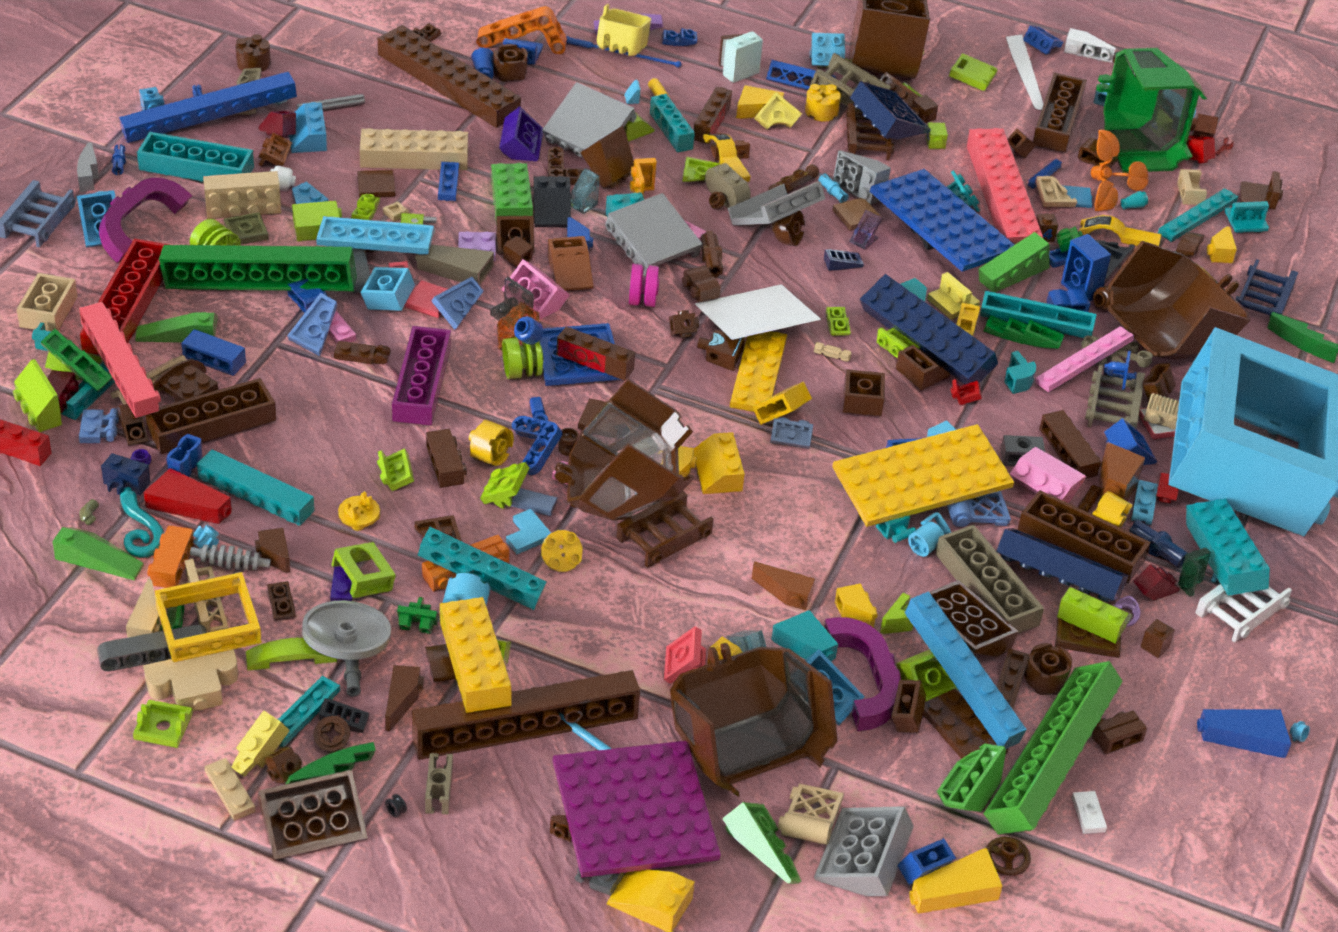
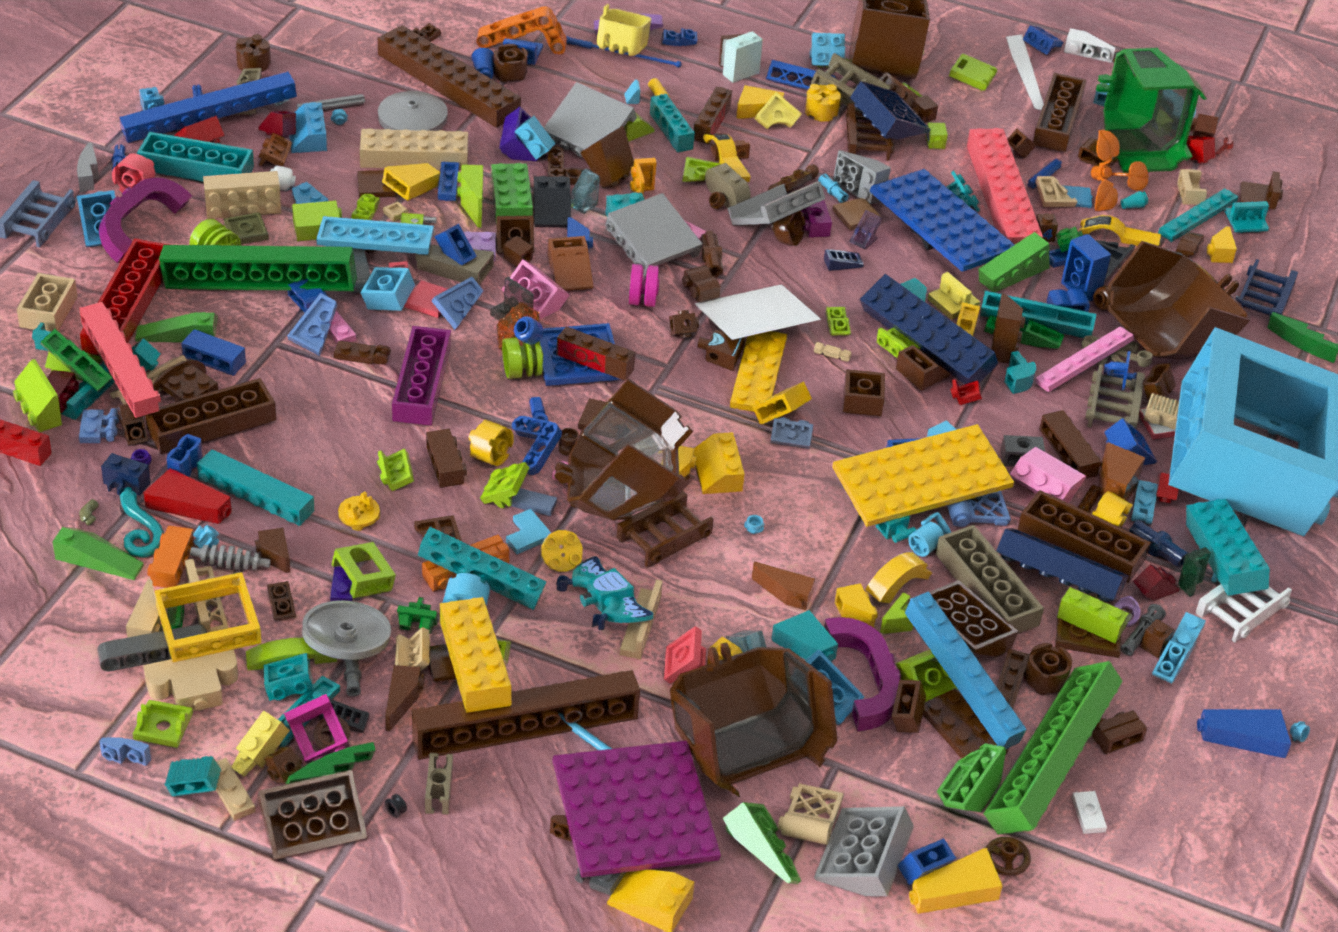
none -> medium blue slope [99,737,151,766]
none -> coral brick [112,153,155,193]
none -> teal slope [132,338,161,371]
none -> teal brick [164,756,221,796]
none -> red slope [174,116,225,144]
none -> teal plate [264,653,313,701]
none -> dark pink panel [284,694,350,765]
none -> medium azure plate [331,109,348,125]
none -> light grey dish [378,91,448,131]
none -> yellow slope [382,163,441,201]
none -> tan bracket [395,627,430,672]
none -> blue slope [434,224,477,265]
none -> lime slope [457,165,483,228]
none -> medium azure brick [514,116,556,159]
none -> torso [556,556,654,630]
none -> tan fence [620,579,663,660]
none -> medium azure plate [744,515,765,534]
none -> magenta brick [800,200,832,238]
none -> yellow arch [865,552,932,604]
none -> reddish brown slope [991,293,1025,364]
none -> dark grey pin [1121,604,1166,656]
none -> medium azure slope [1152,612,1206,684]

